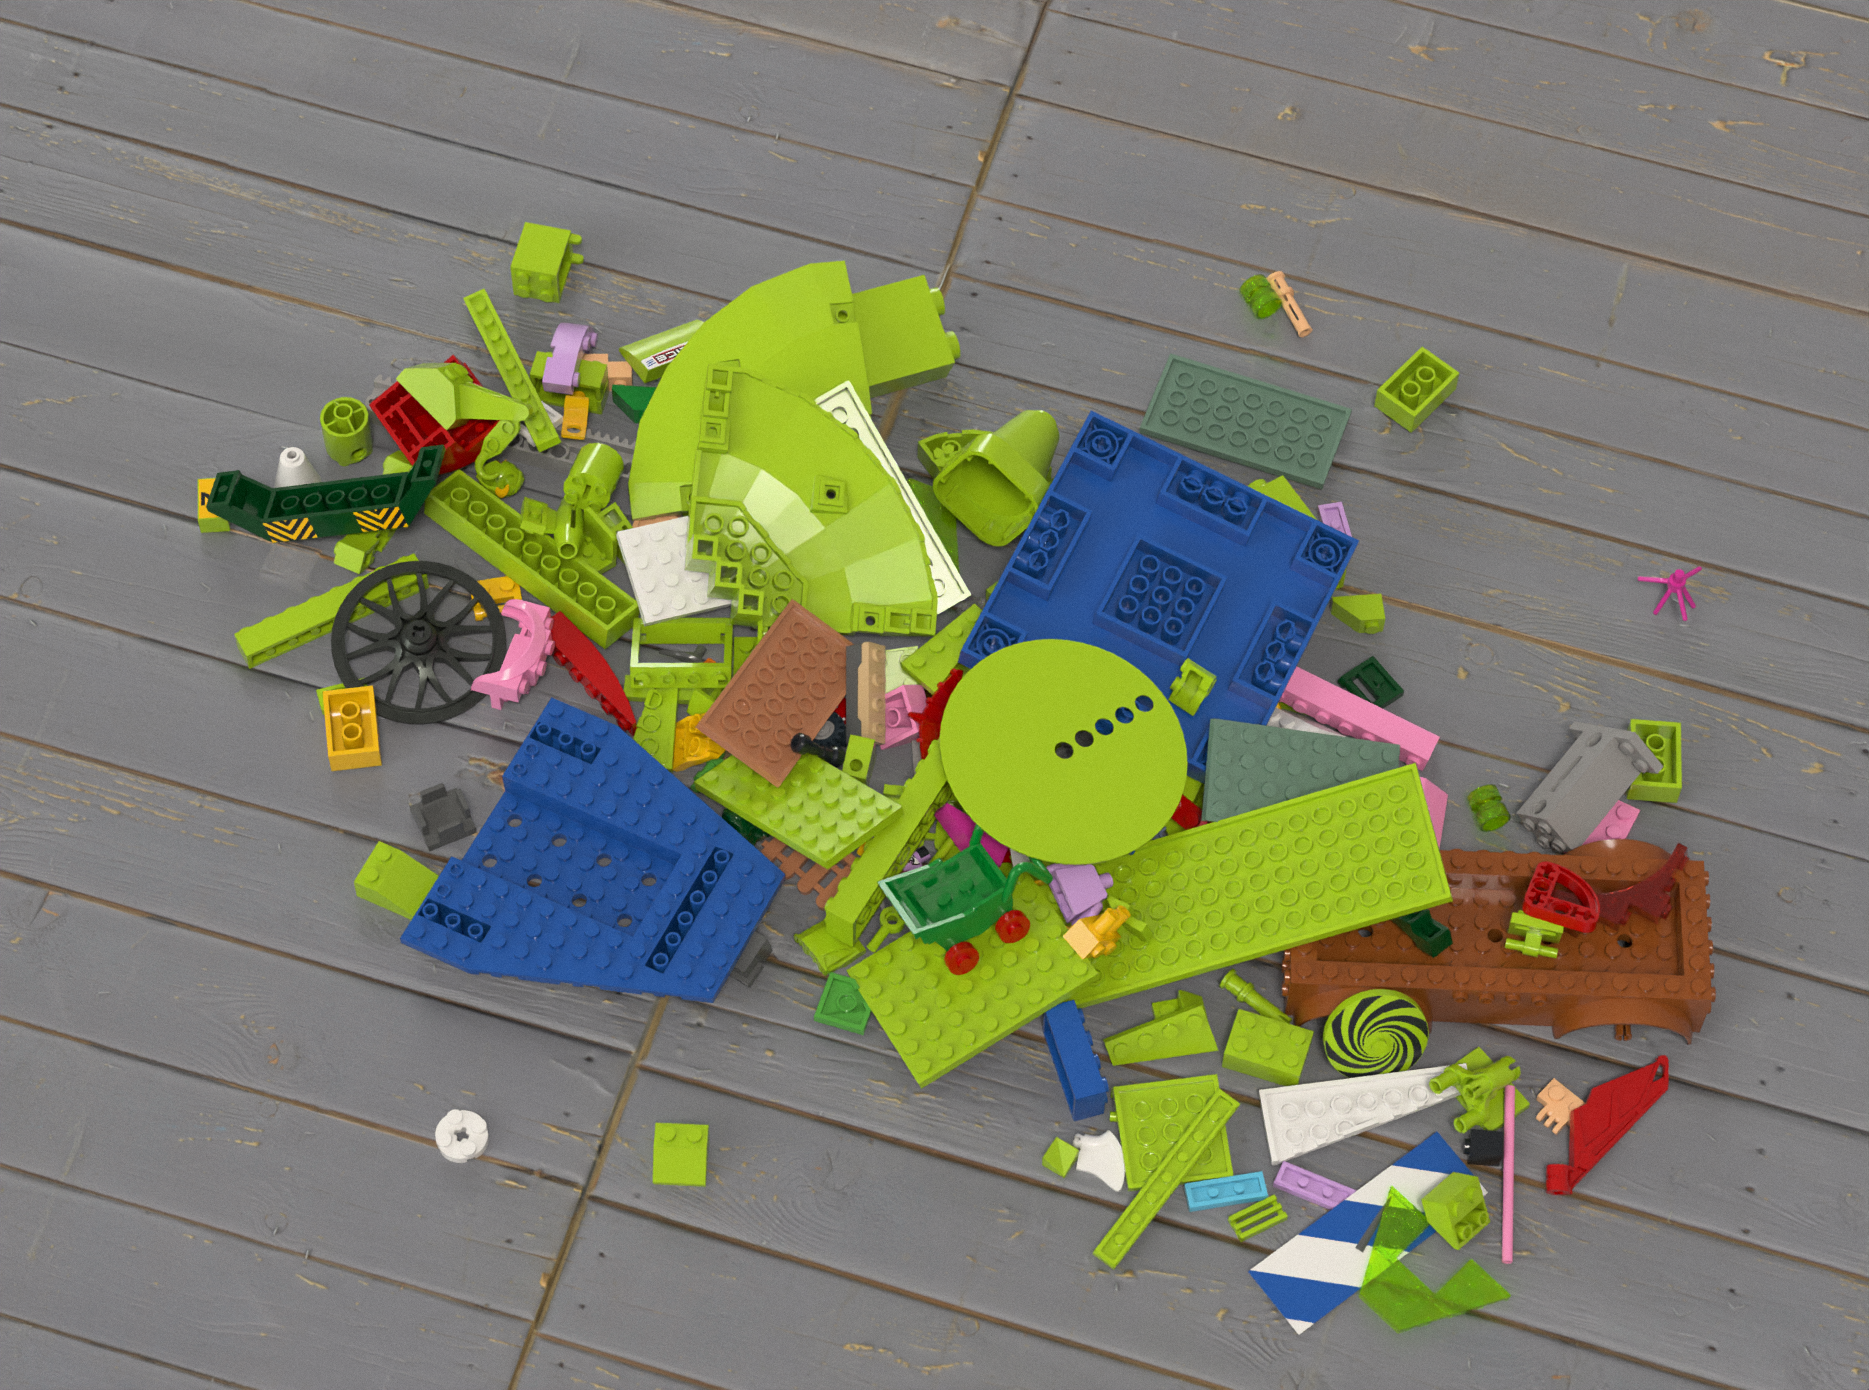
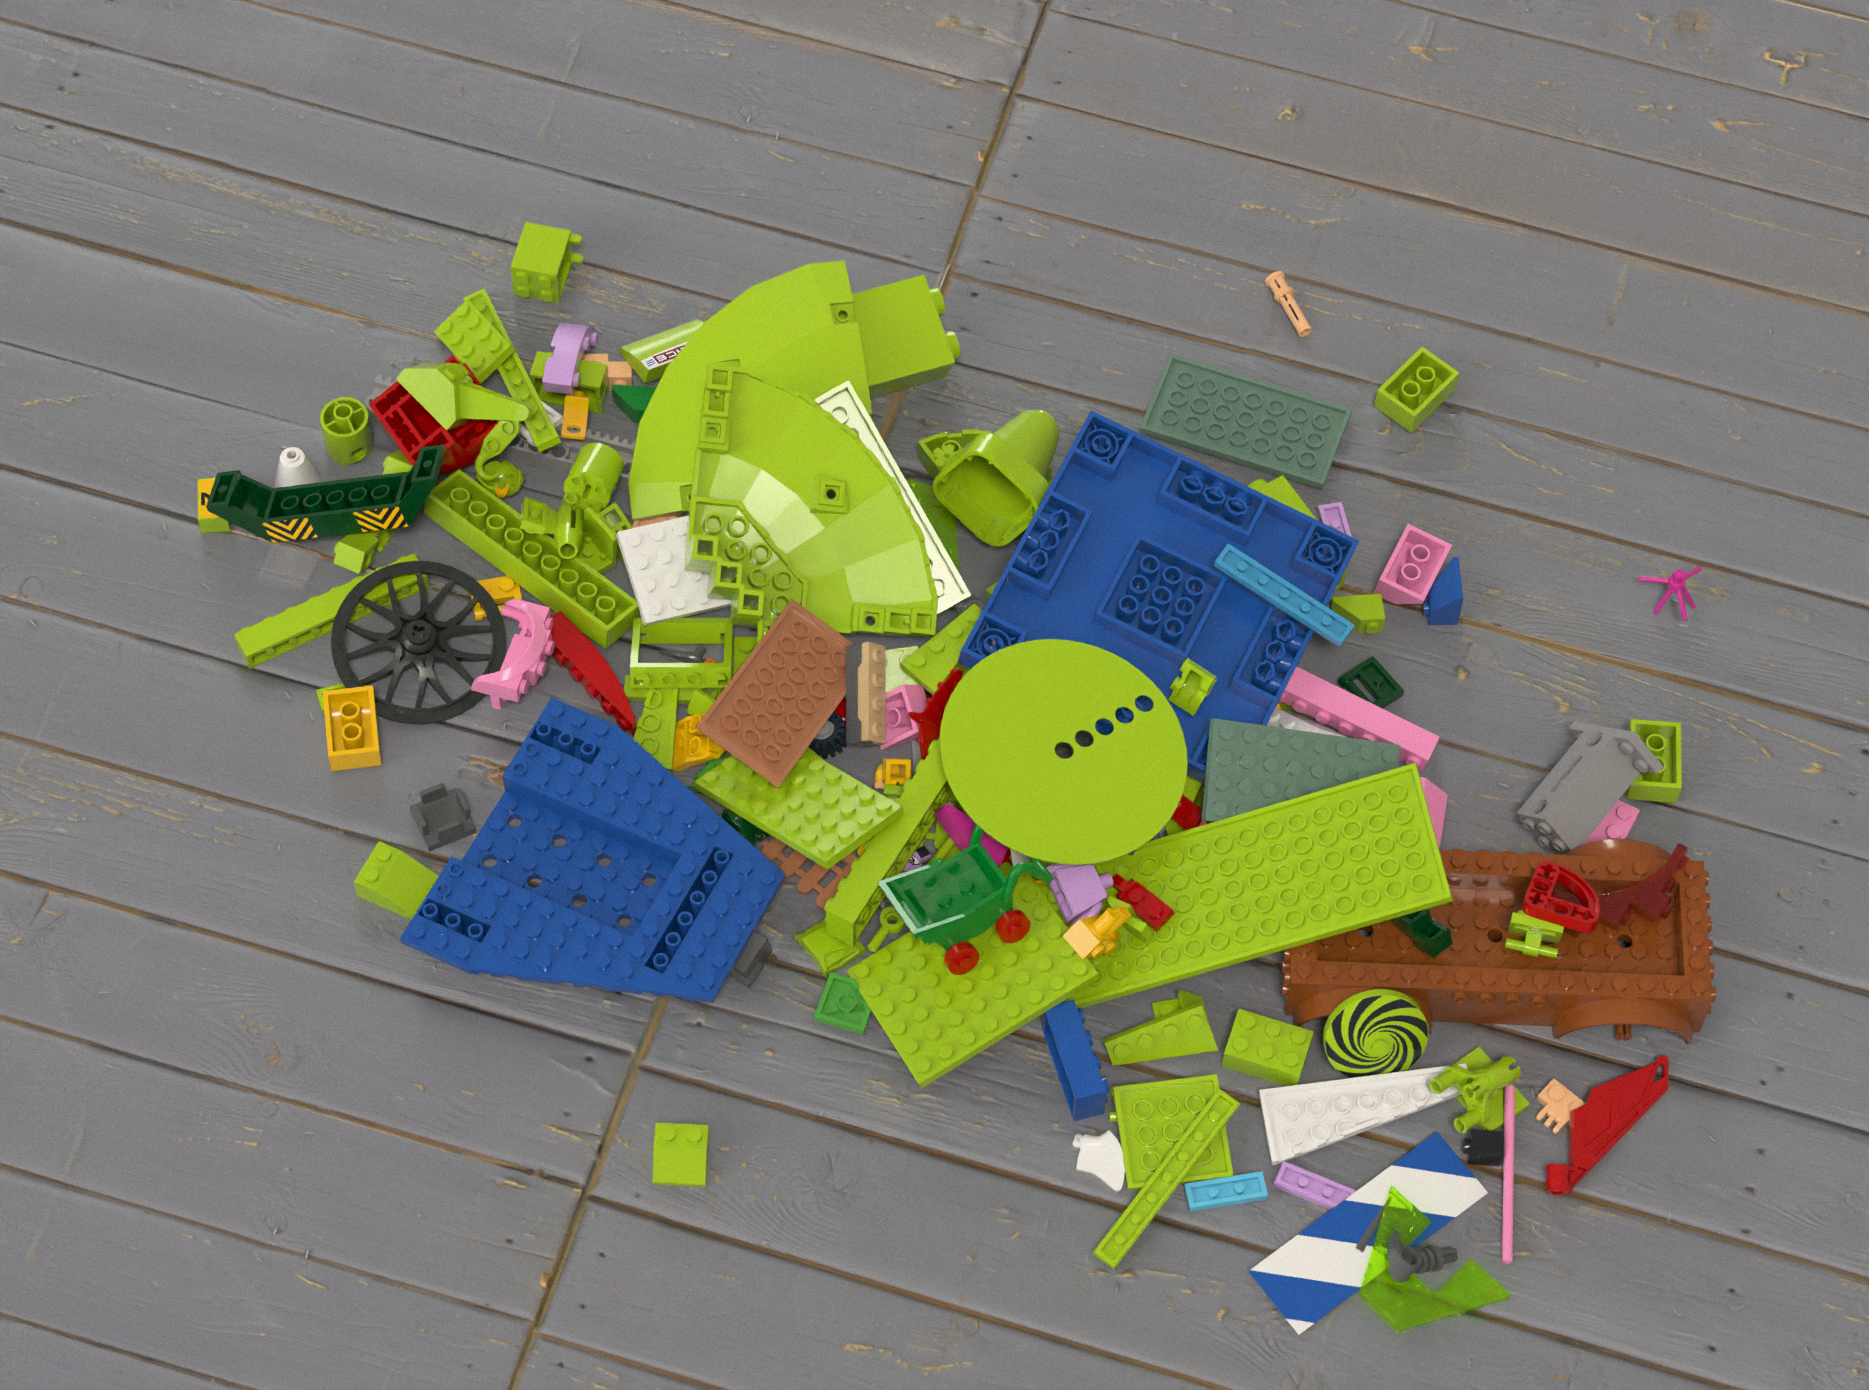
white plate [435,1109,489,1163] -> none
black piece [791,733,845,768] -> none
lime torso [842,734,877,787] -> none
lime slope [1042,1137,1079,1178] -> none
lime pin [1219,969,1292,1024] -> none
lime tile [1228,1194,1288,1242] -> none
clear neon green wheel [1239,274,1282,319] -> none
lime slope [1421,1172,1490,1250] -> none
clear neon green wheel [1467,784,1511,832] -> none
none -> lime plate [434,299,515,383]
none -> yellow piece [873,758,912,789]
none -> red hinge [1112,874,1175,932]
none -> dark azure plate [1213,543,1355,648]
none -> bright pink slope [1373,524,1452,604]
none -> dark grey piece [1387,1230,1458,1282]
none -> blue slope [1422,557,1463,625]

